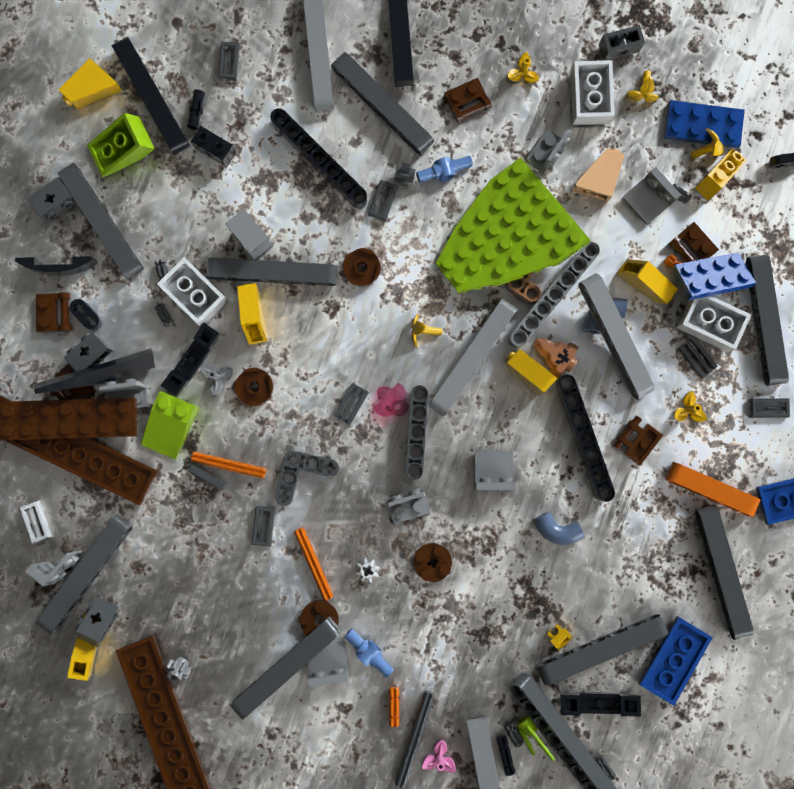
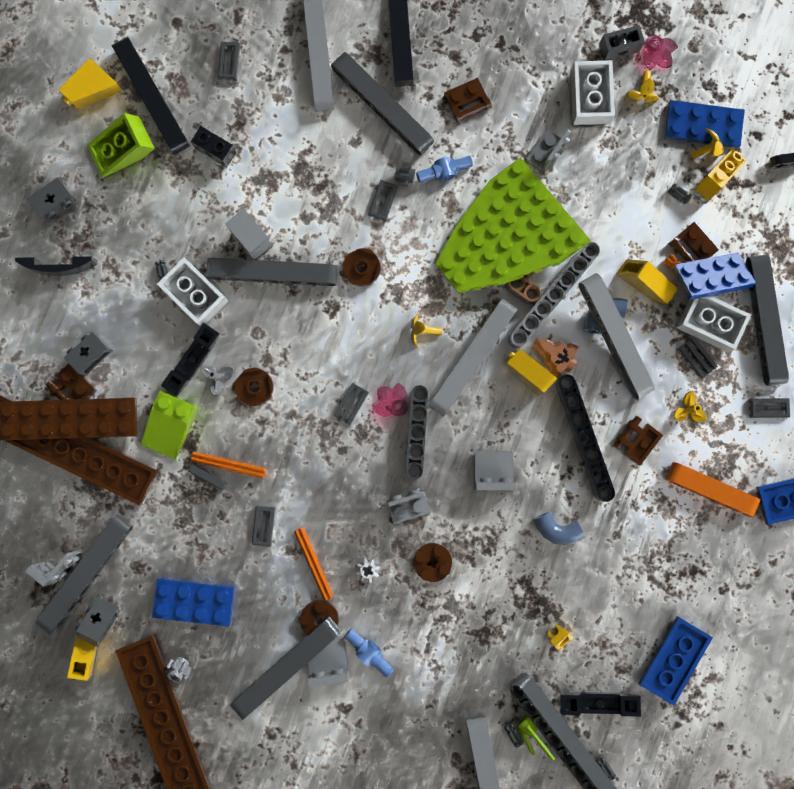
white tile [20,501,52,544] -> none
black slope [34,349,155,394] -> none
reddish brown plate [36,292,71,333] -> none
dark grey beam [57,162,144,280] -> none
black beam [69,299,102,331] -> none
light grey bracket [98,379,150,409] -> none
dark grey piece [154,303,174,326] -> none
black pin [187,89,206,130] -> none
yellow slope [237,283,268,345] -> none
black beam [270,108,368,209] -> none
dark grey beam [275,451,339,506] -> none
orange axle [389,687,399,727] -> none
dark grey axle [395,691,434,788] -> none
bright pink plant [422,740,456,773] -> none
black axle [497,735,515,776] -> none
yellow plant [507,52,539,83] -> none
dark grey beam [537,614,669,685] -> none
light nougat slope [572,148,625,202] -> none
light grey bracket [623,167,681,225] -> none
dark grey beam [695,504,754,640] -> none
none -> blue plate [152,578,235,627]
none -> clear pink plate [643,35,678,70]

